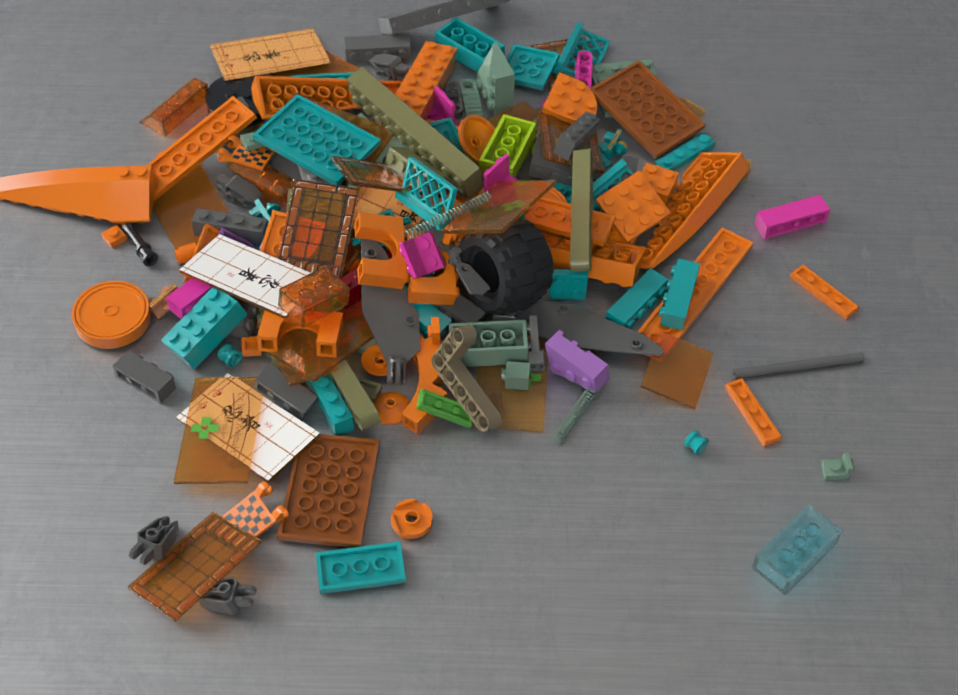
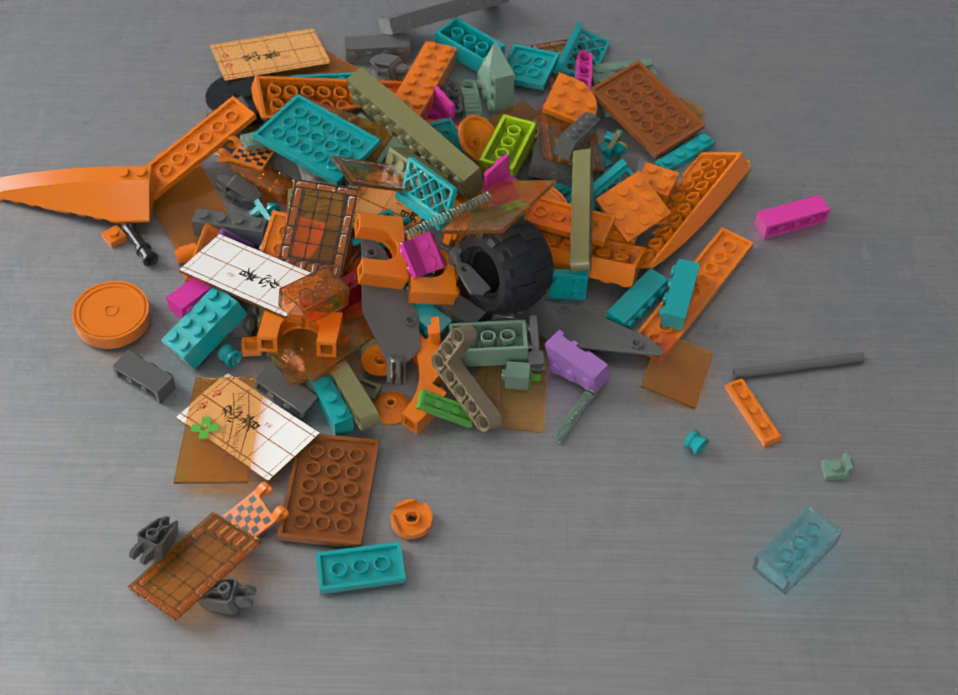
clear orange slope [140,77,208,137] -> none
nougat hips [148,284,178,320] -> none
orange tile [790,264,859,320] -> none

